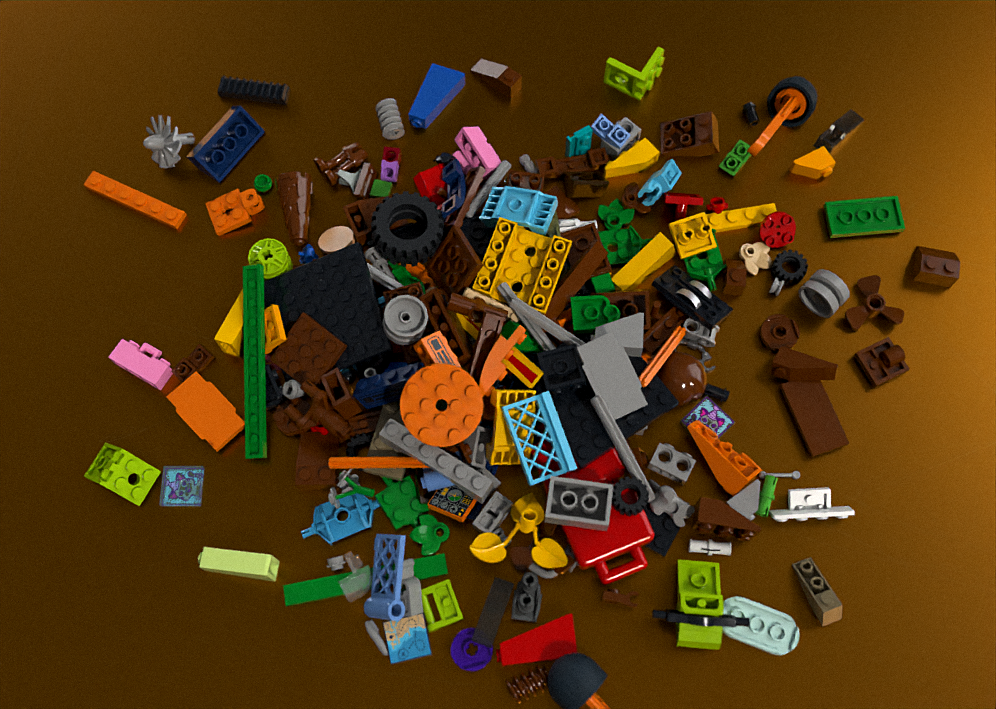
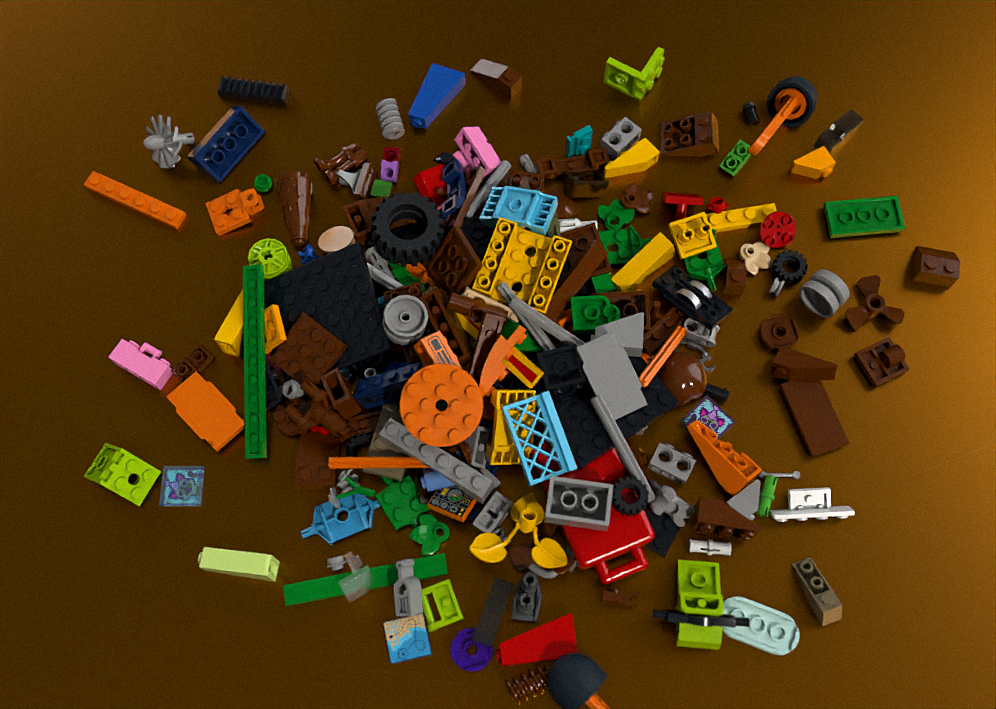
medium blue piece [364,534,406,621] -> none
light grey piece [365,619,388,656] -> none
medium blue slope [591,114,631,149] -> none
medium azure plate [638,158,682,206] -> none

